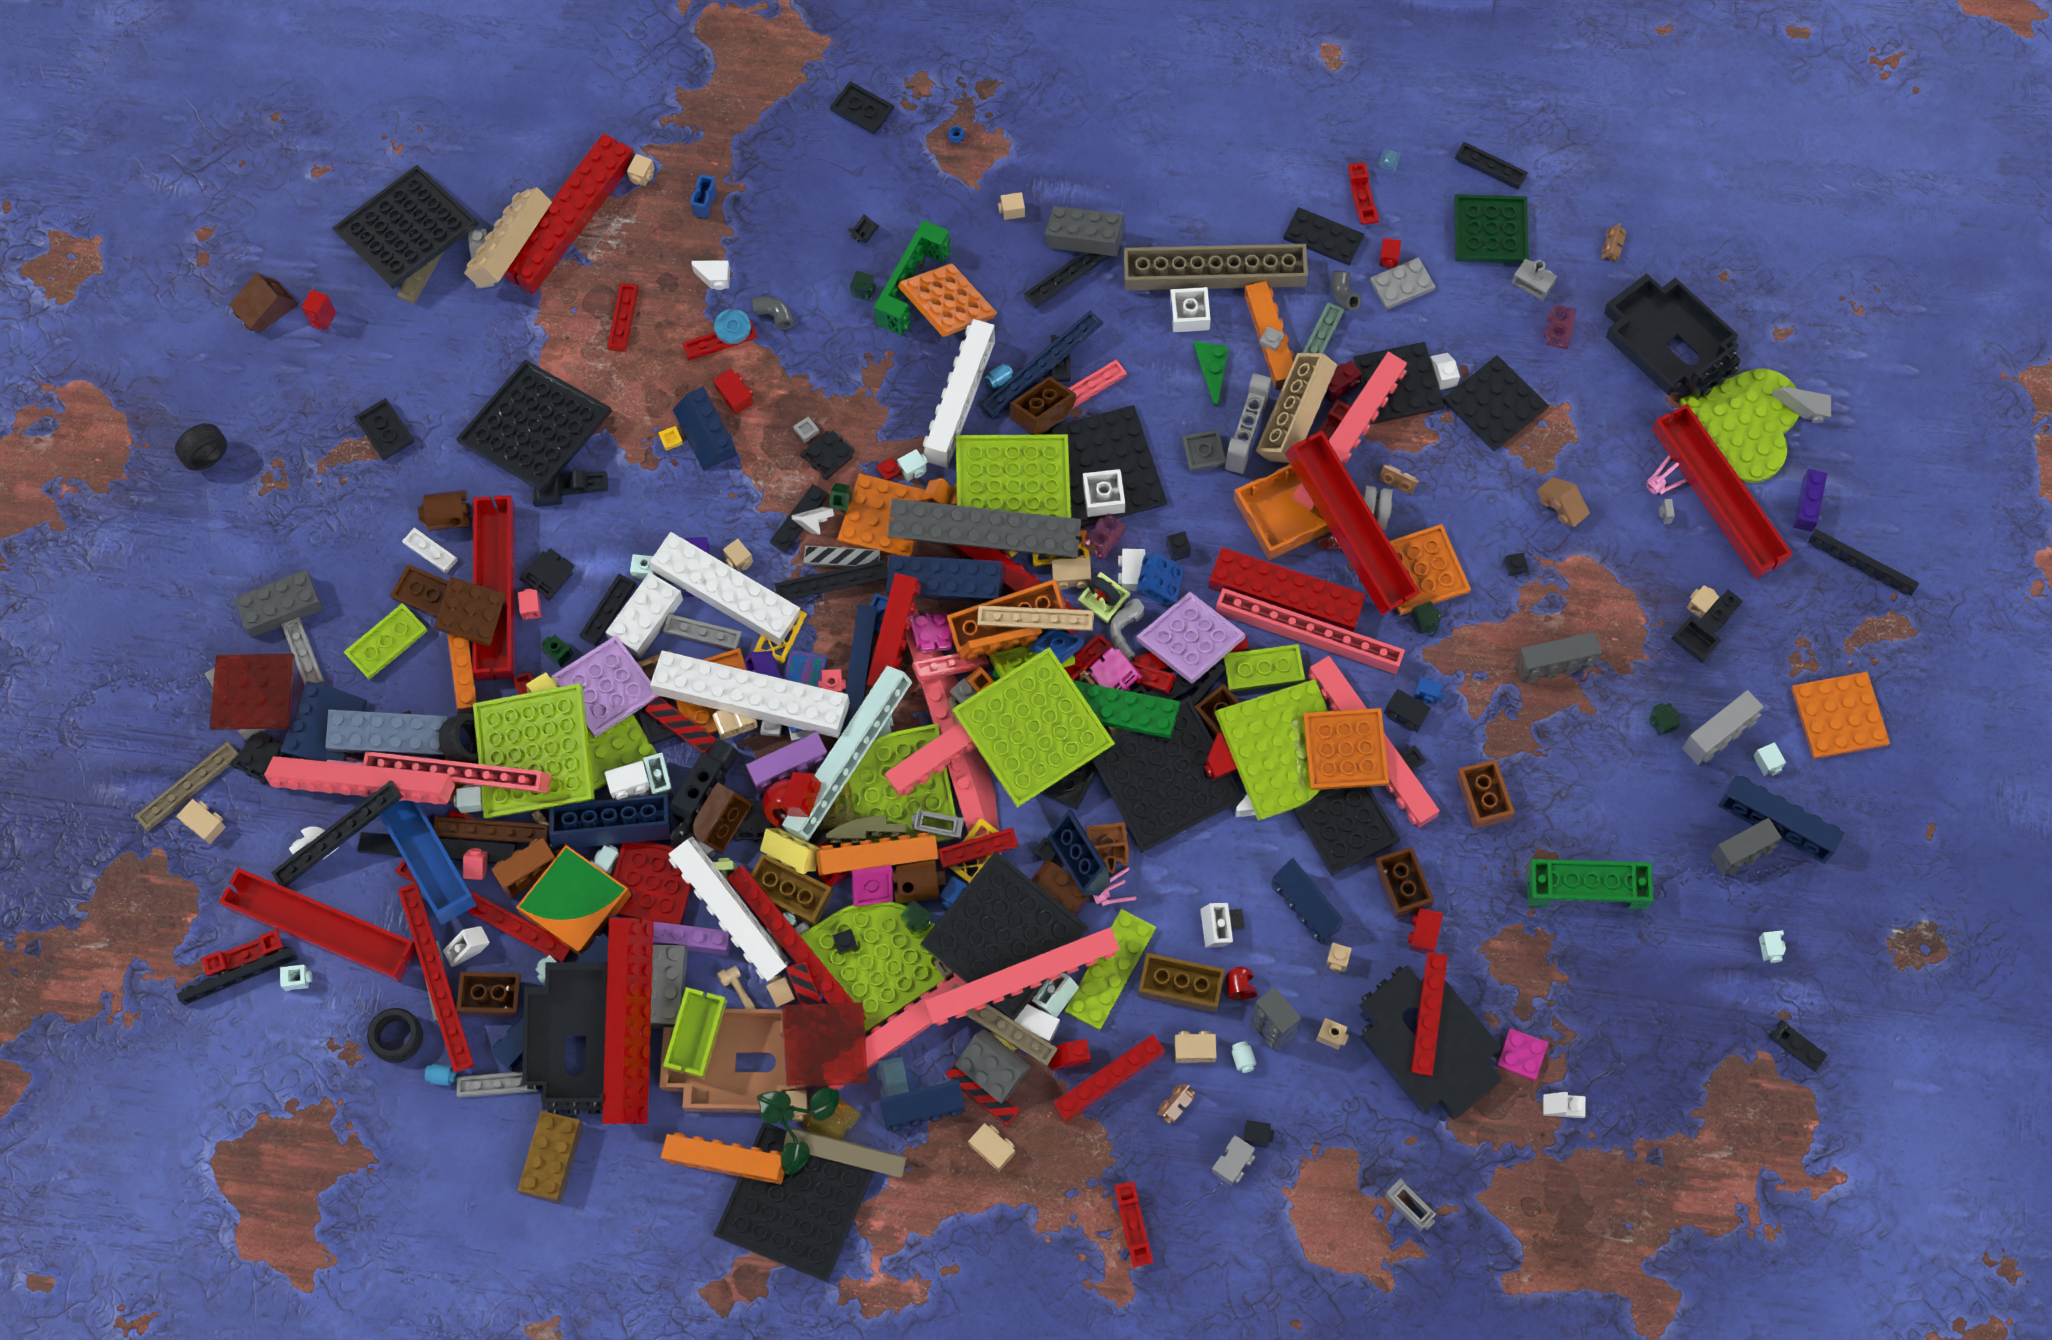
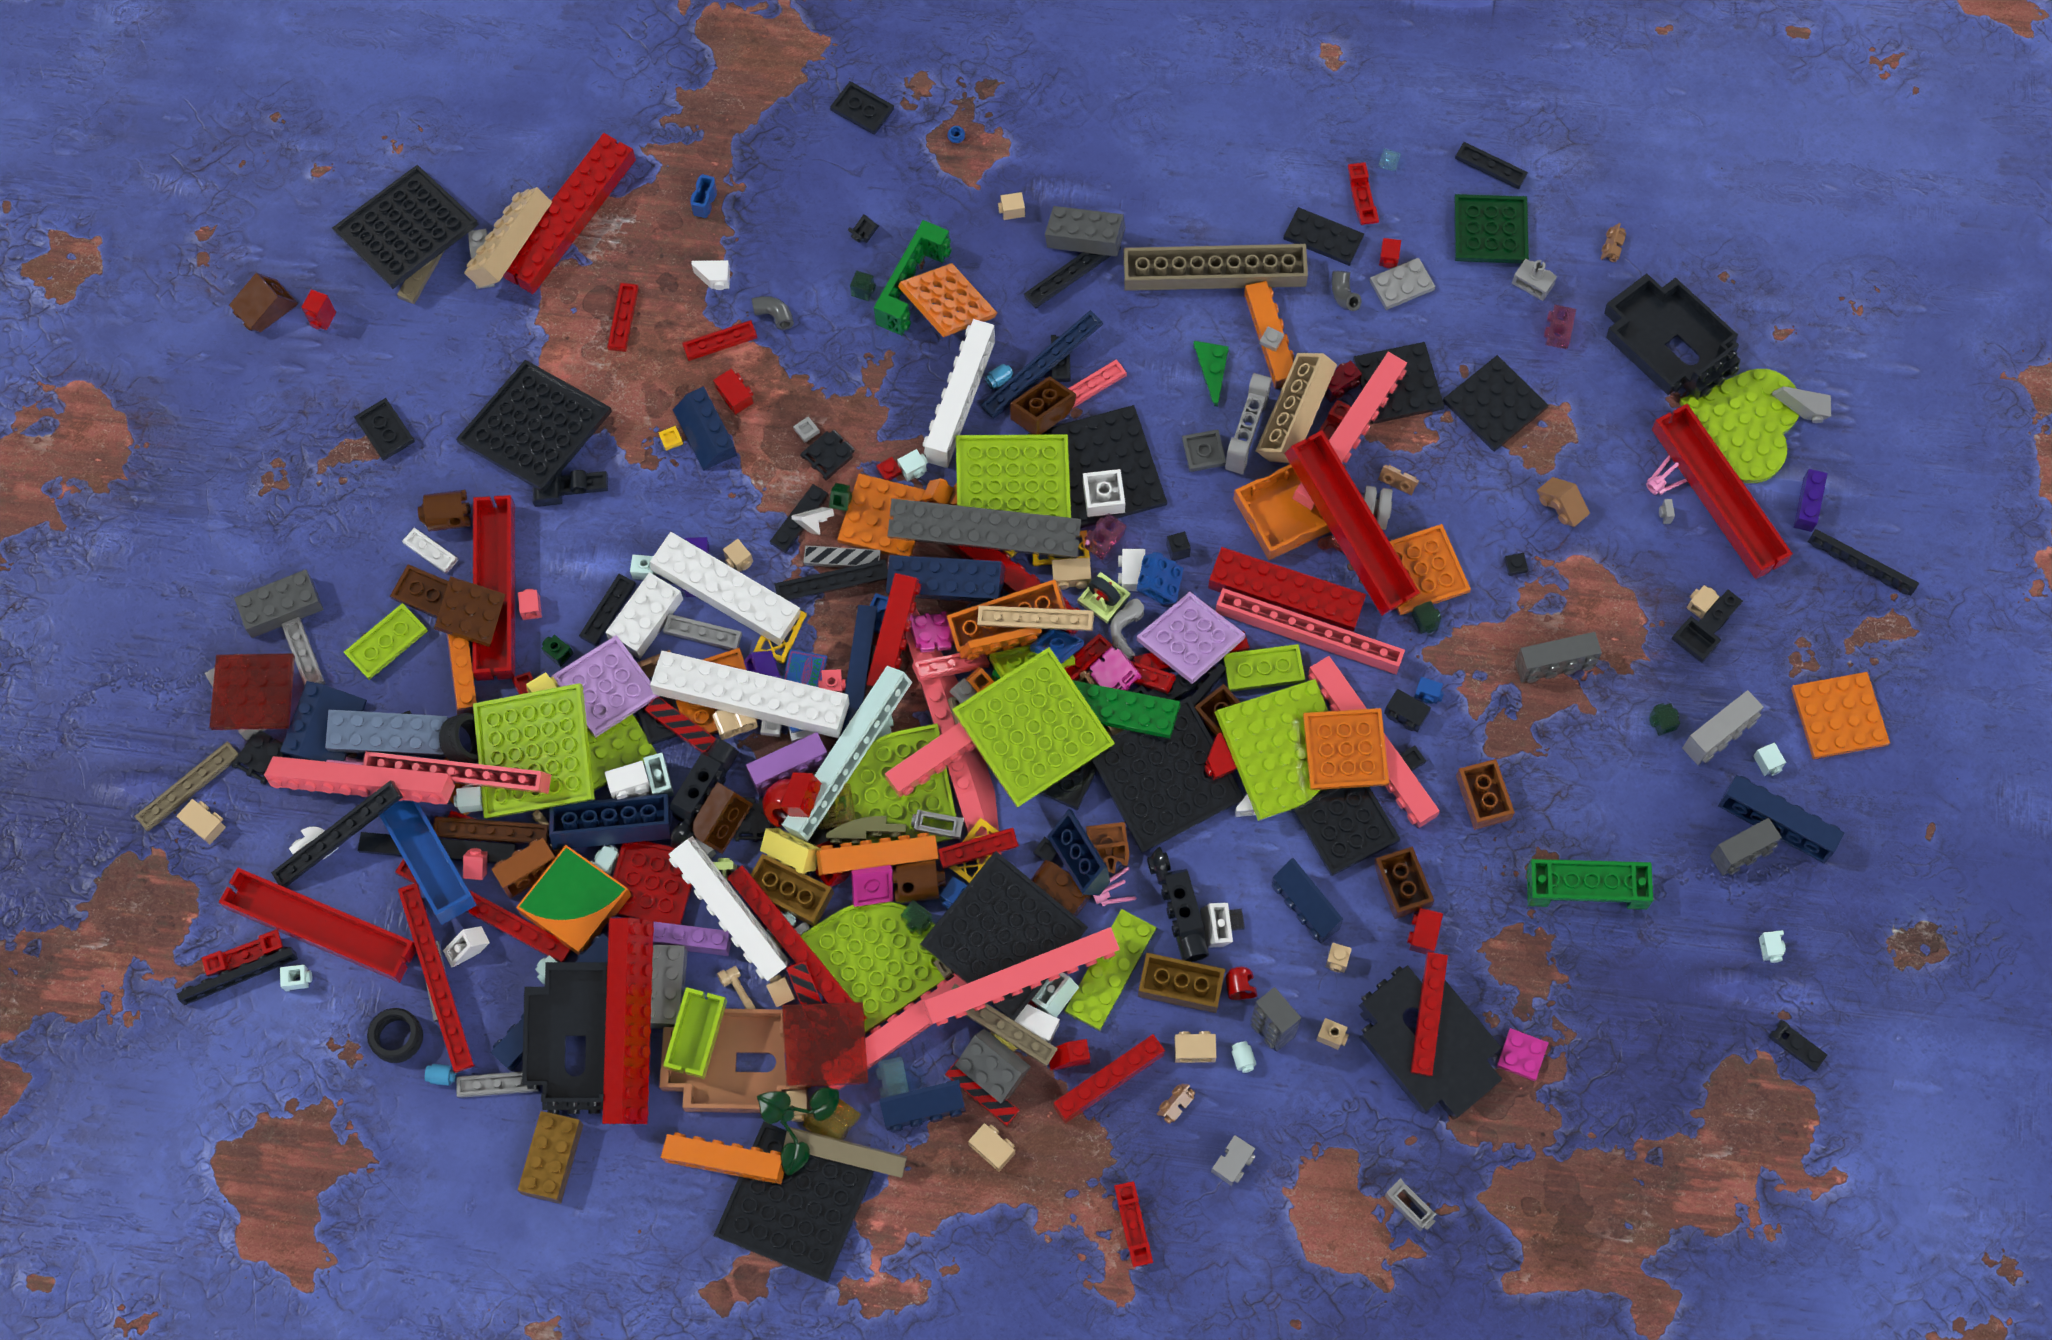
black tyre [175,423,228,471] -> none
reddish brown brick [456,972,521,1018] -> none
black plate [519,548,574,601] -> none
tan brick [627,154,655,186] -> none
dark azure tile [714,309,751,344] -> none
black plate [832,929,858,955] -> none
white brick [1170,287,1210,332] -> none
black brick [1243,1120,1274,1148] -> none
sand green plate [1303,302,1344,353] -> none
white slope [1430,353,1460,390] -> none
white slope [1543,1092,1585,1118] -> none
none -> black brick [1147,847,1209,962]

